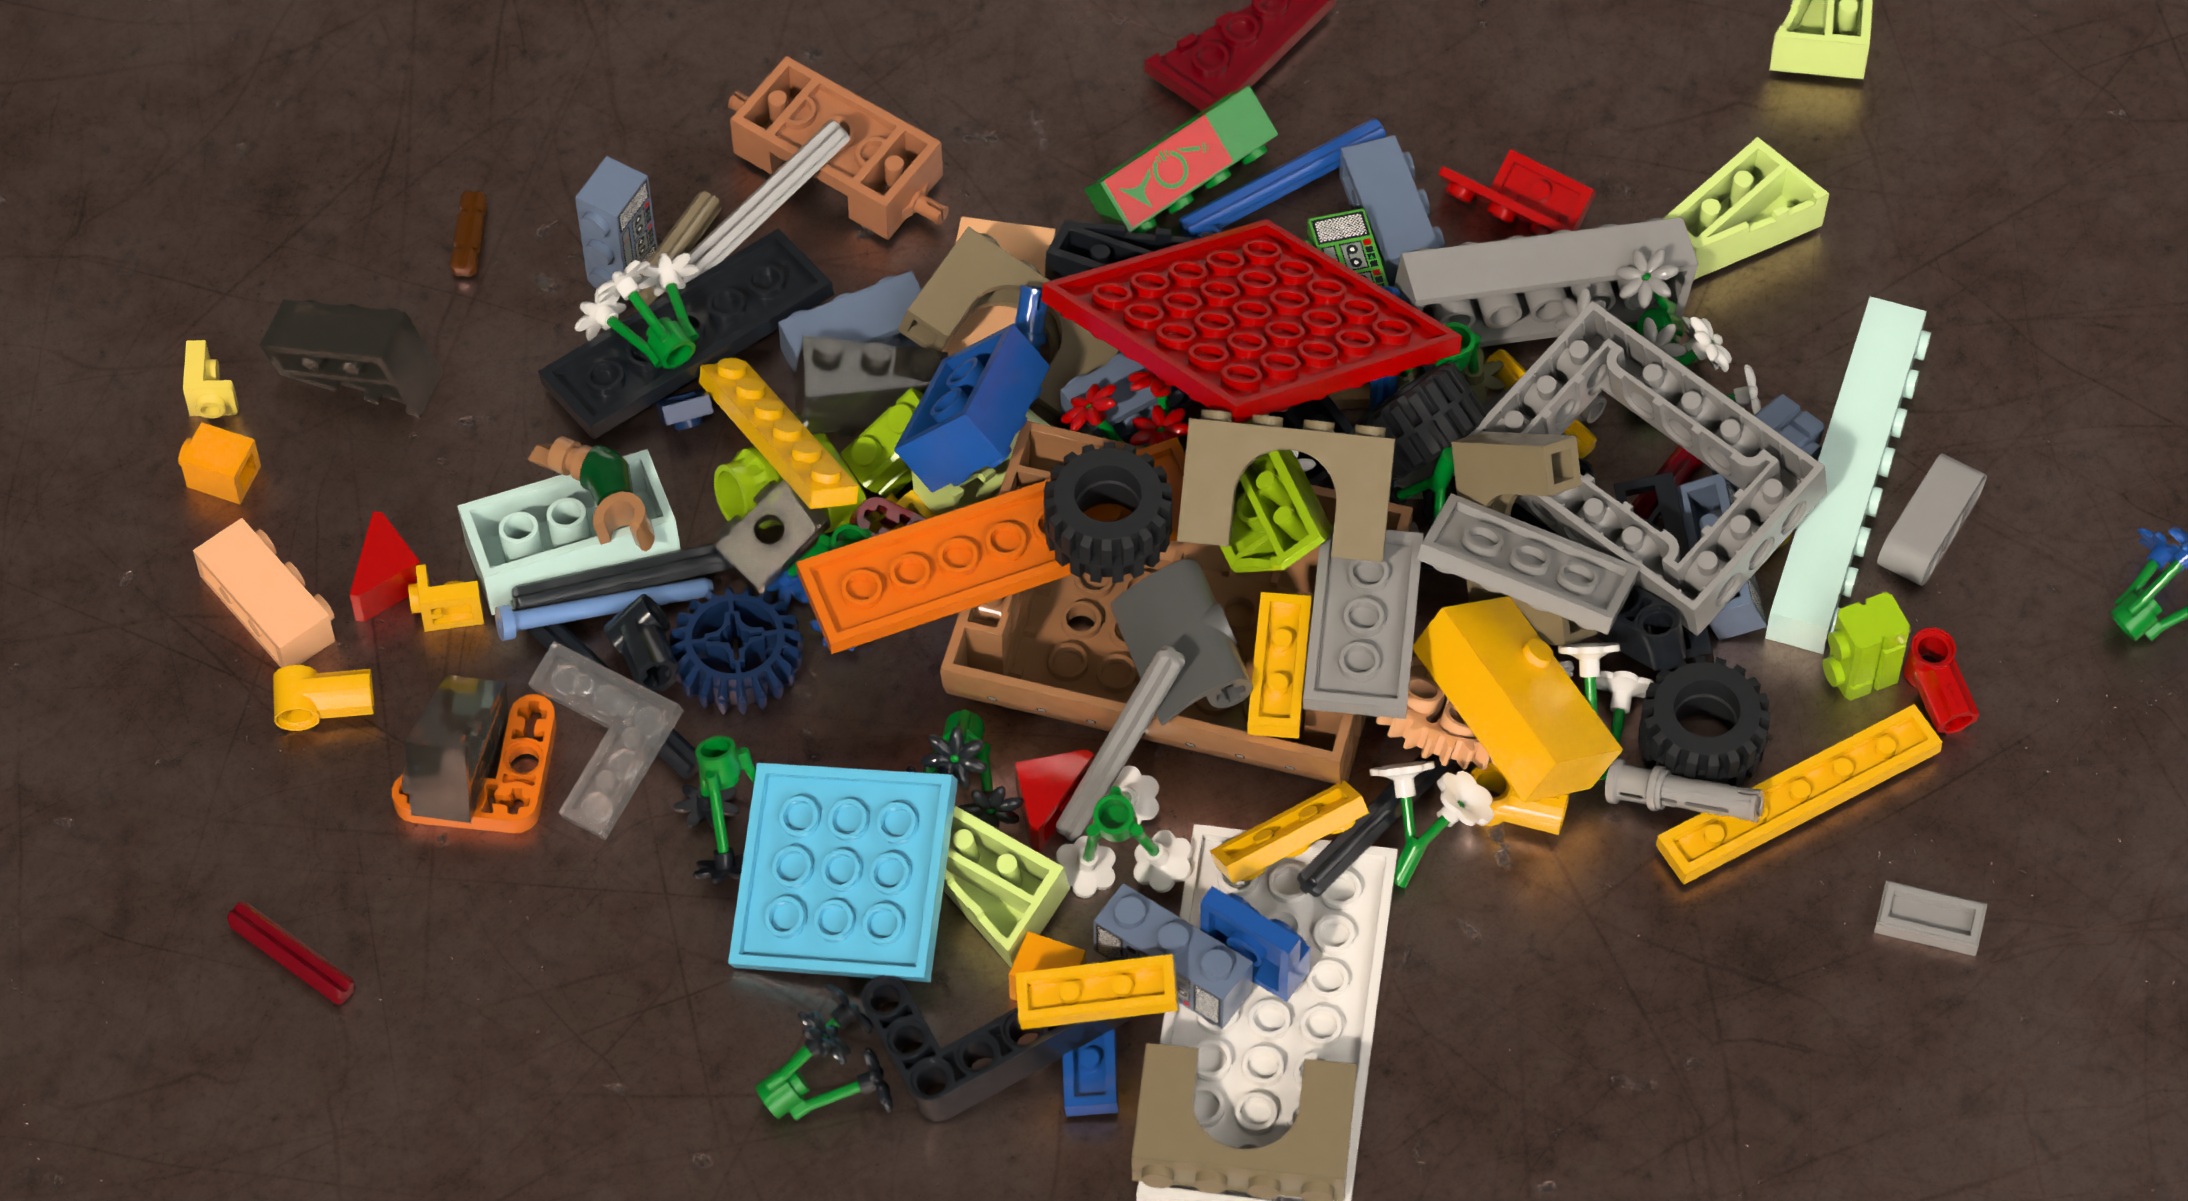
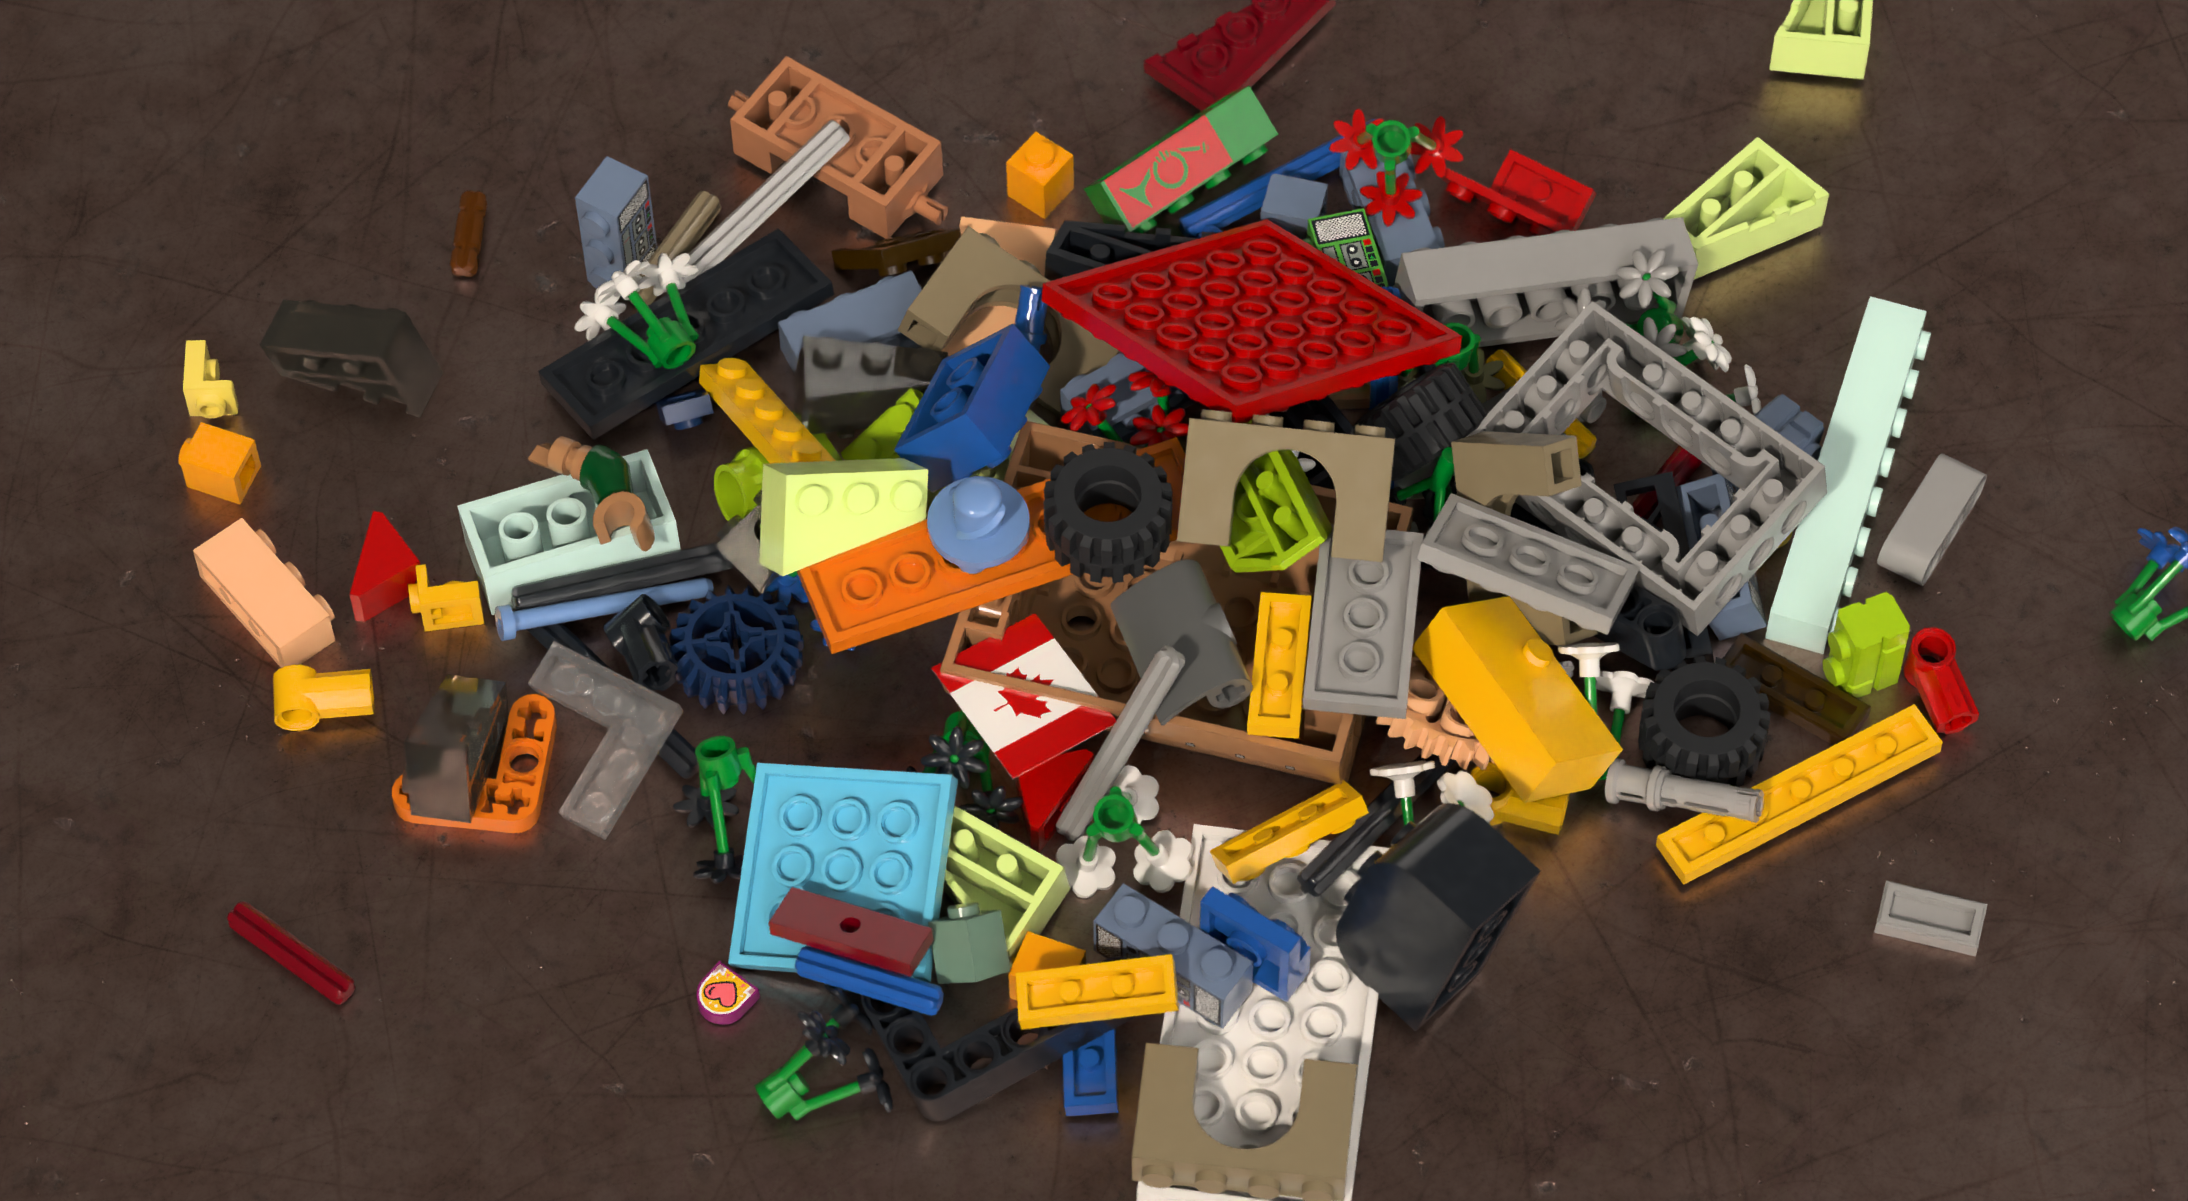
none -> tile [696,961,760,1025]
none -> yellowish green wedge [759,458,928,576]
none -> dark red tile [769,887,934,977]
none -> blue axle [795,946,944,1016]
none -> dark brown wing [831,228,961,276]
none -> medium blue plate [927,476,1030,574]
none -> sand green brick [928,902,1011,984]
none -> sticker [931,613,1117,779]
none -> light orange brick [1006,132,1074,219]
none -> sand blue panel [1261,174,1328,240]
none -> red plant [1329,109,1464,227]
none -> black brick [1336,803,1541,1032]
none -> dark brown tile [1722,633,1871,745]

